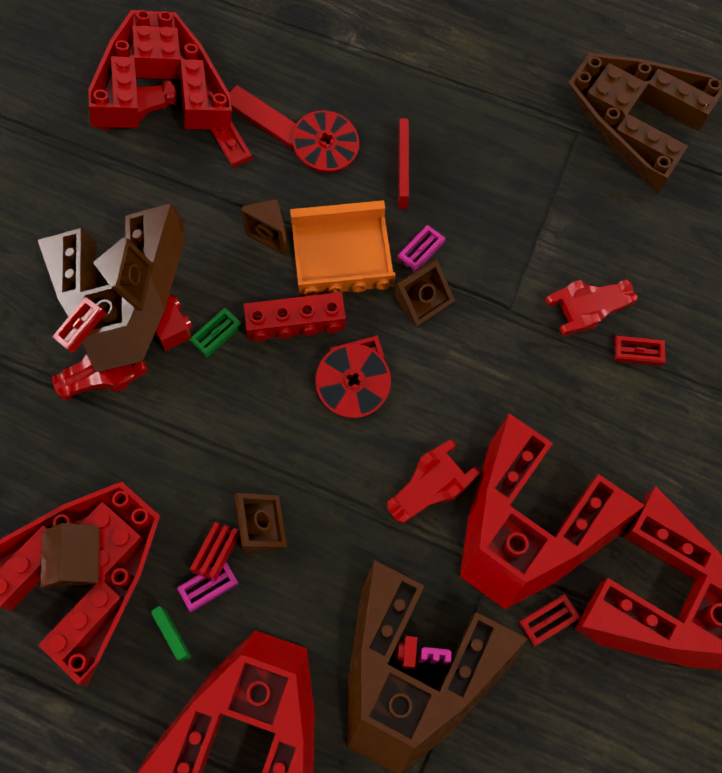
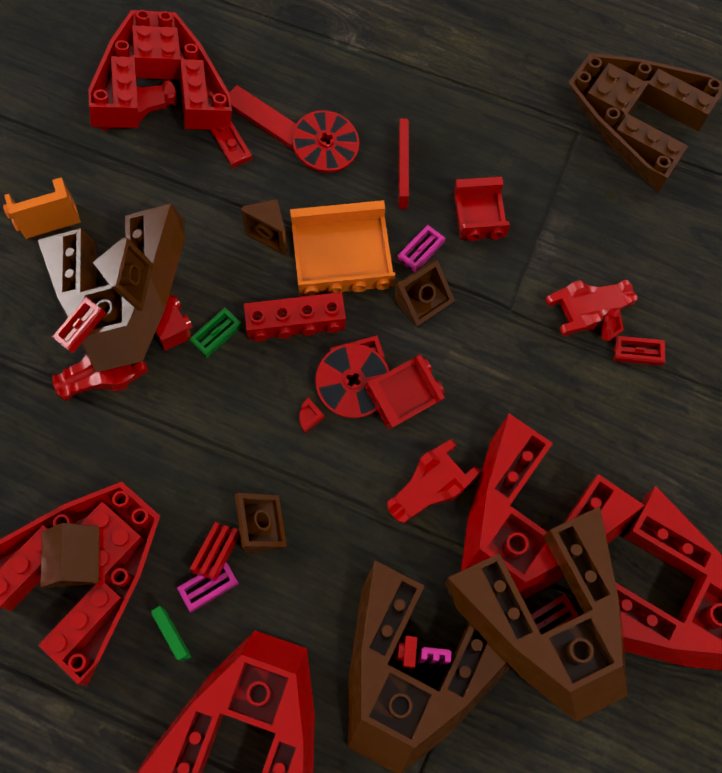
none -> orange panel [3,177,81,239]
none -> red tile [299,397,325,433]
none -> red panel [364,354,445,430]
none -> reddish brown piece [444,507,628,722]
none -> red panel [453,177,510,241]
none -> red tile [602,308,624,341]

